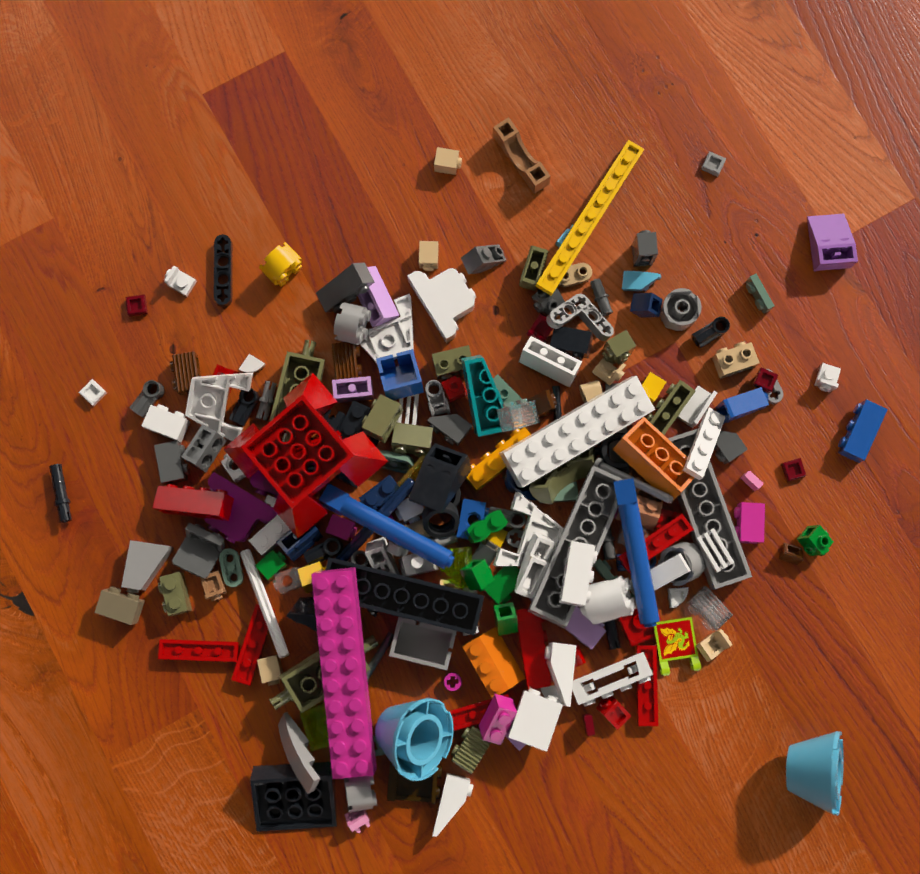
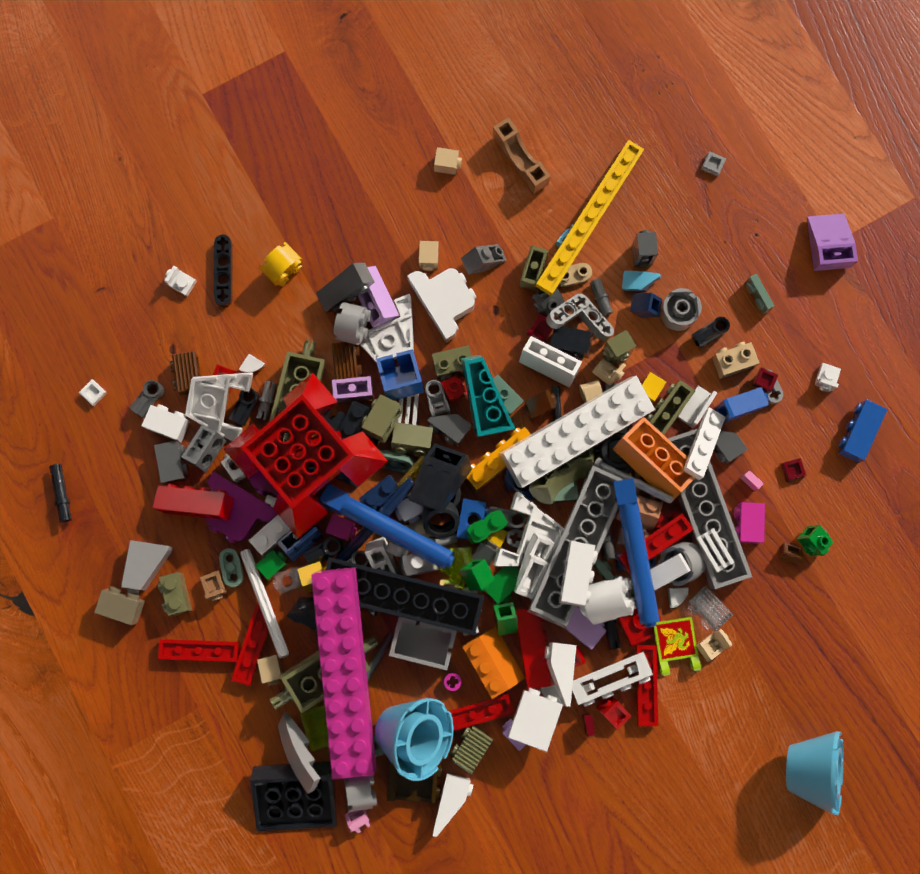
dark red tile [126,294,148,317] -> none
dark grey bracket [172,523,225,579] -> none
dark pink brick [479,694,517,745] -> none
clear brick [497,398,540,432] -> none

